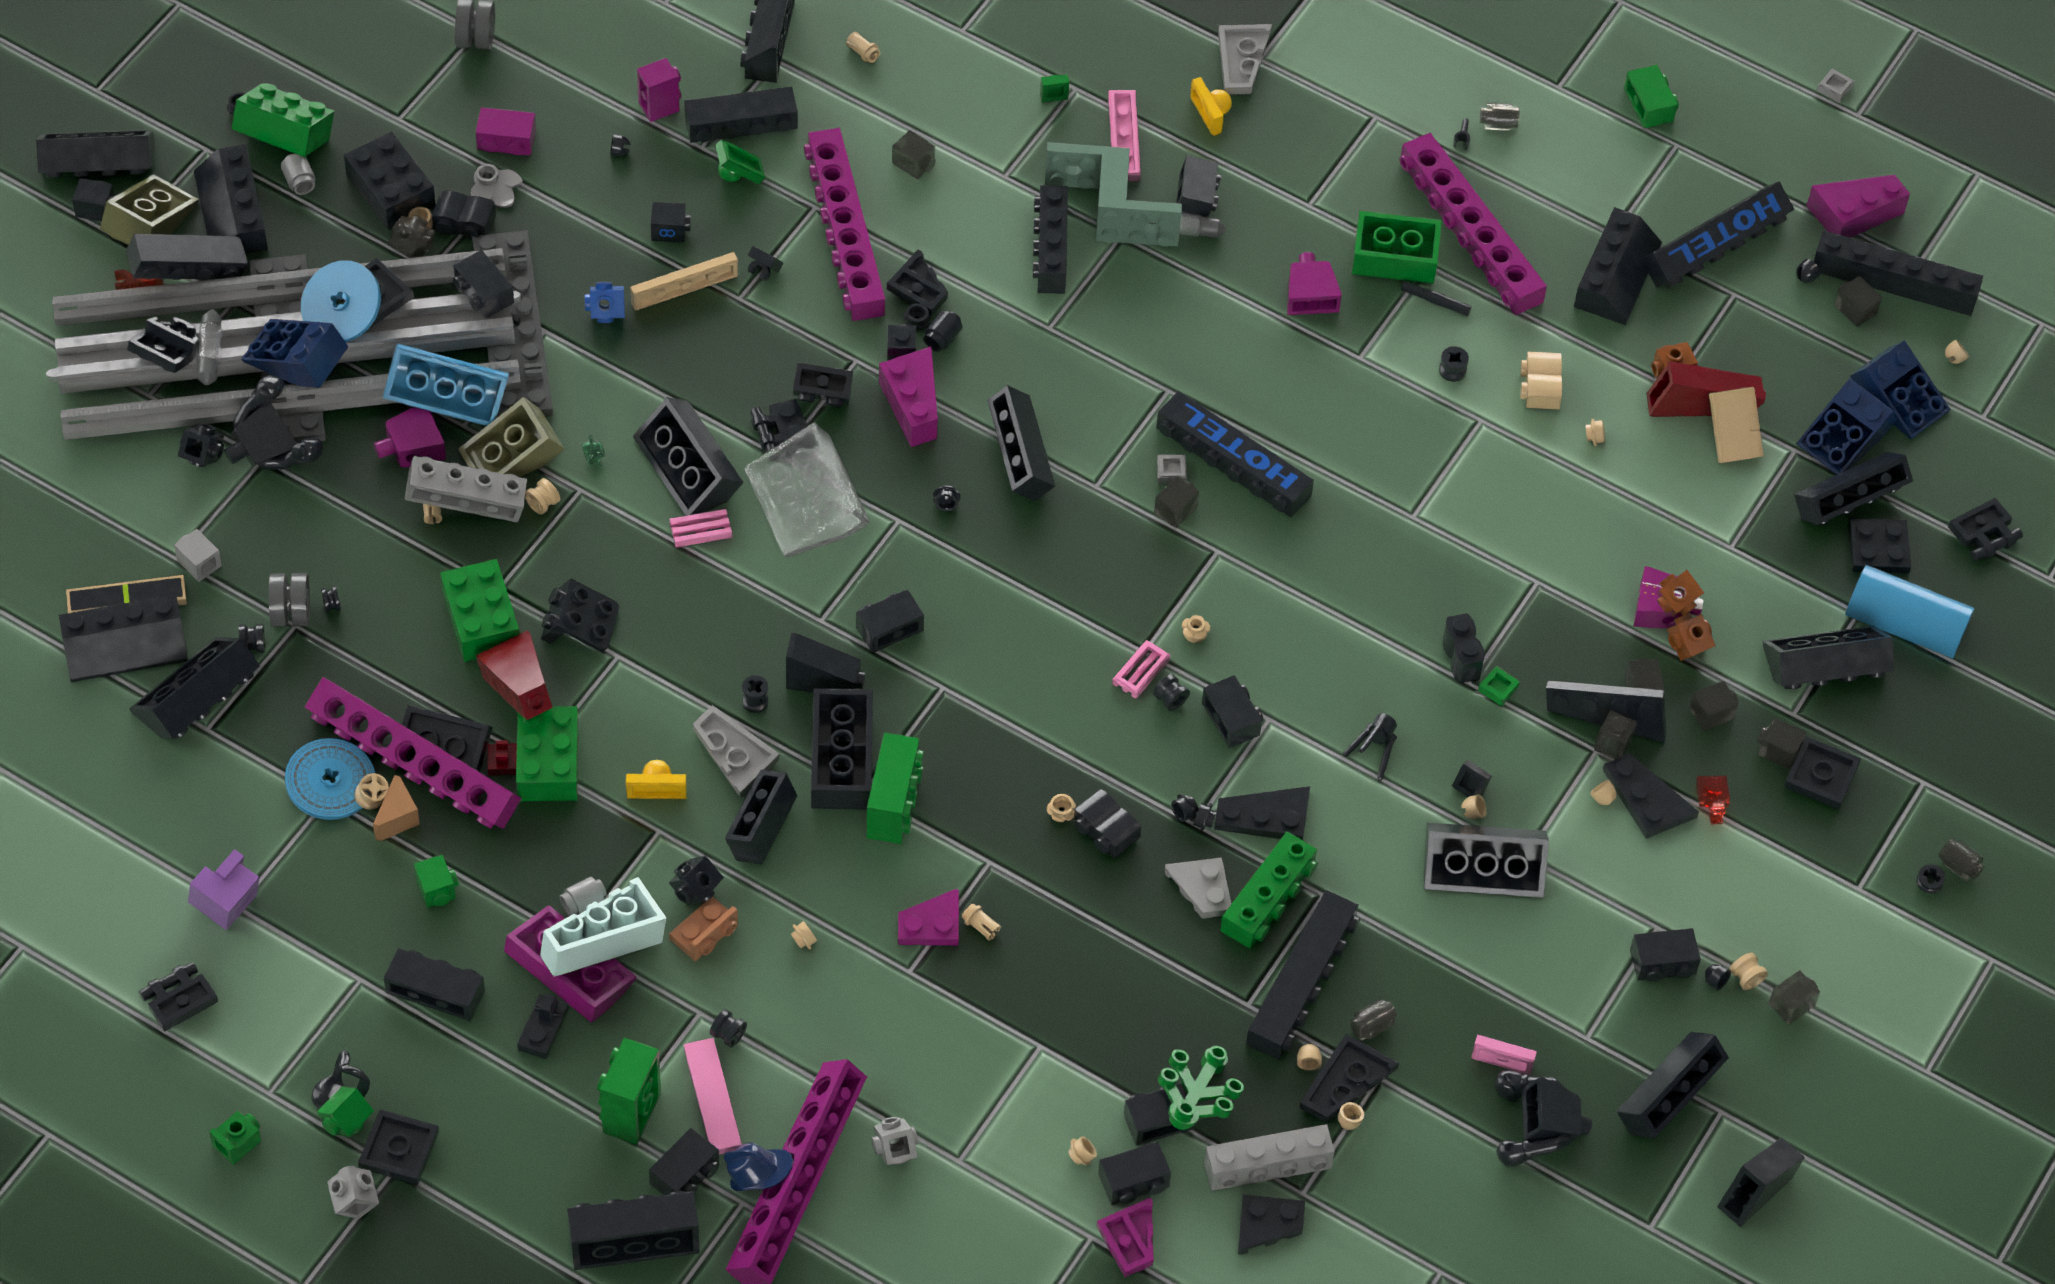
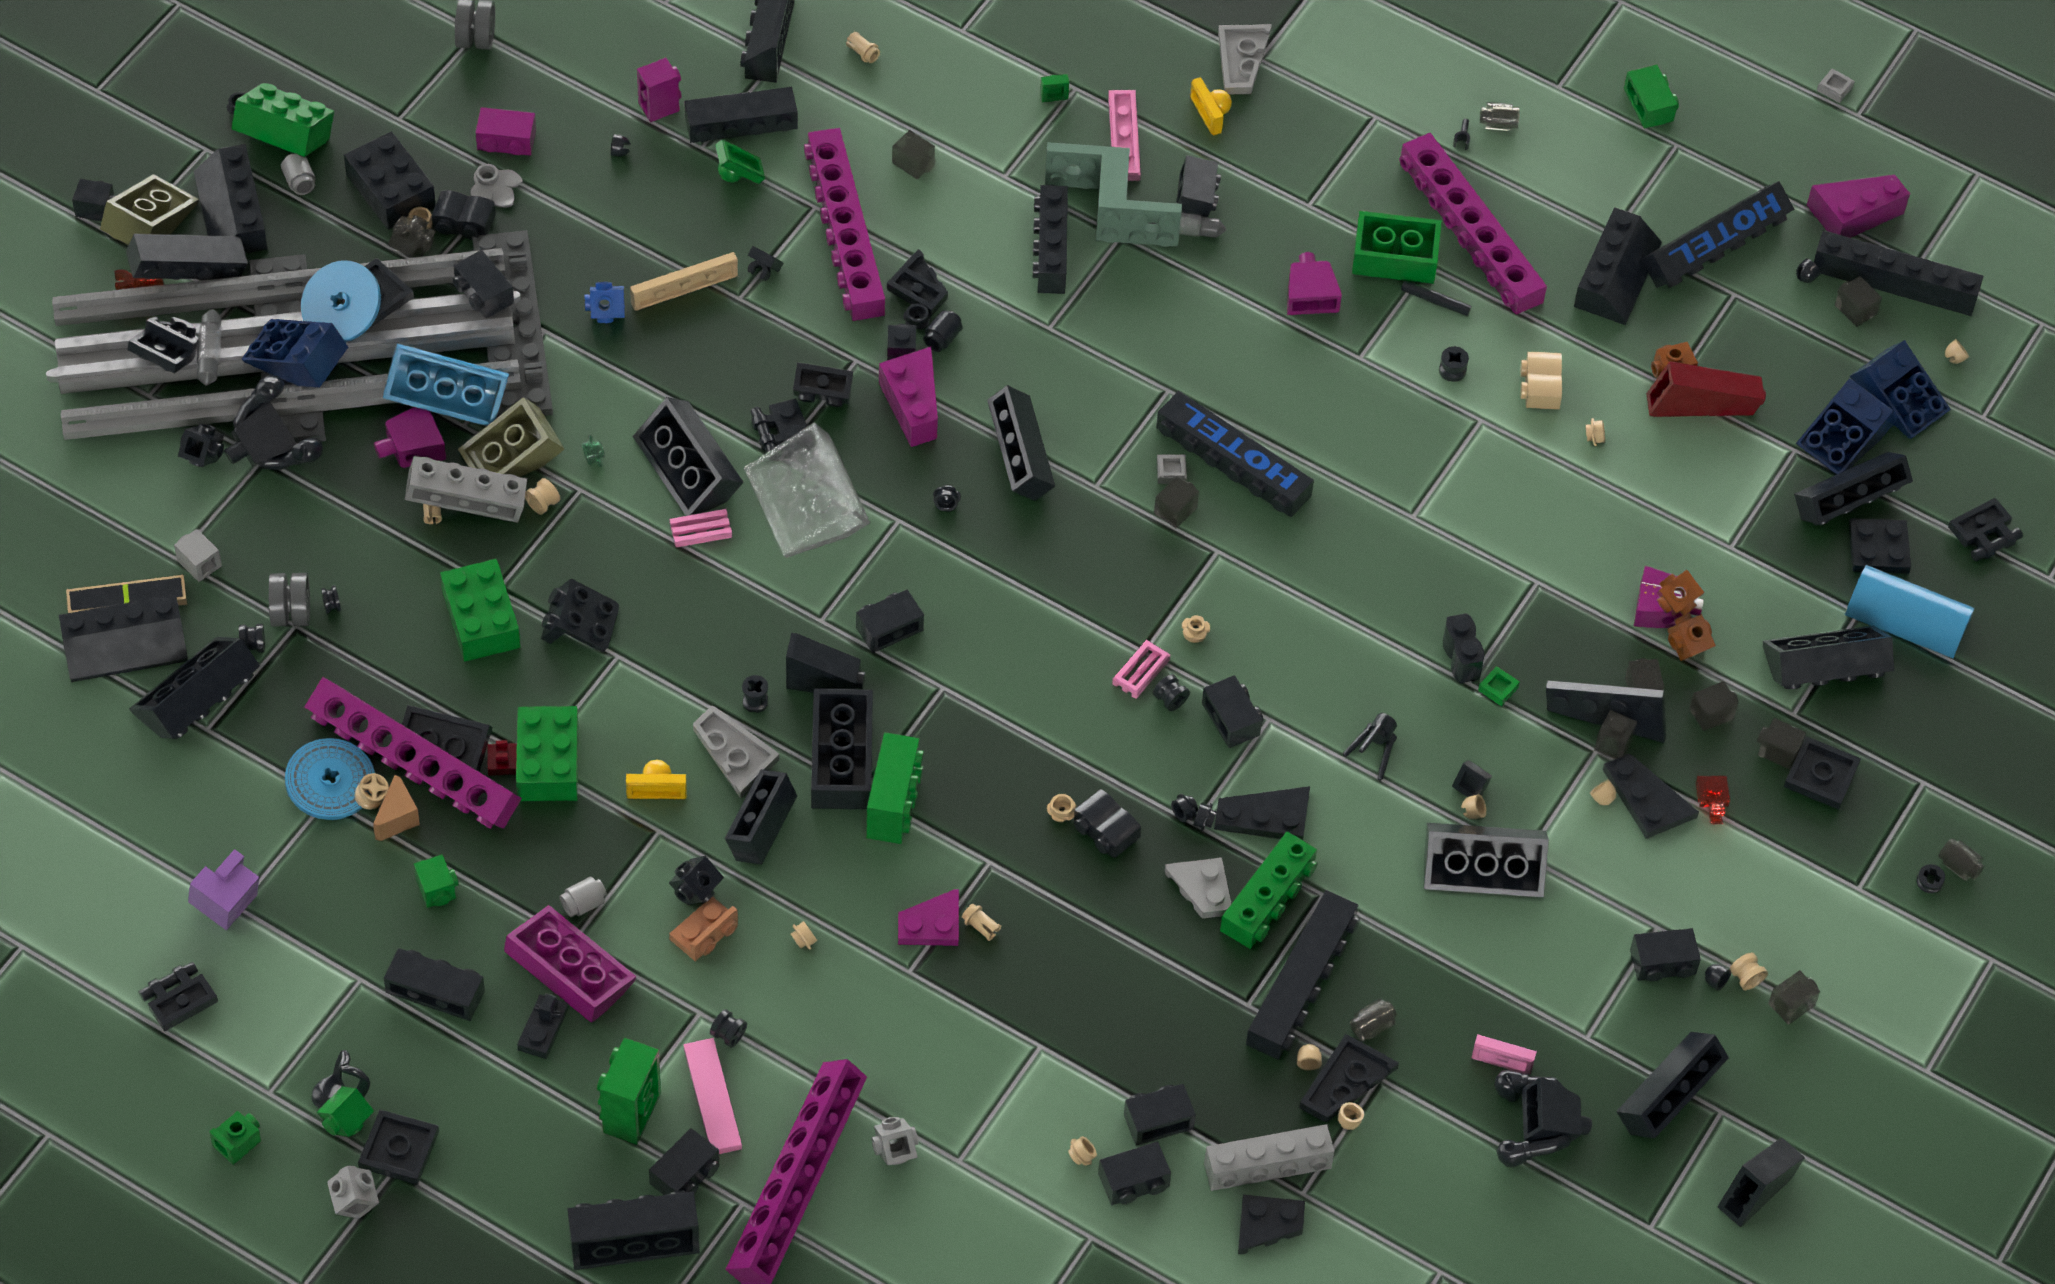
black slope [36,130,153,177] -> none
dark red slope [476,630,553,720] -> none
light aqua wedge [540,877,666,977] -> none
black brick [651,202,691,242] -> none
dark blue piece [724,1142,793,1191] -> none
magenta wing [1096,1197,1154,1277] -> none
green plant [1158,1046,1244,1130] -> none
tan piece [1709,387,1764,463] -> none

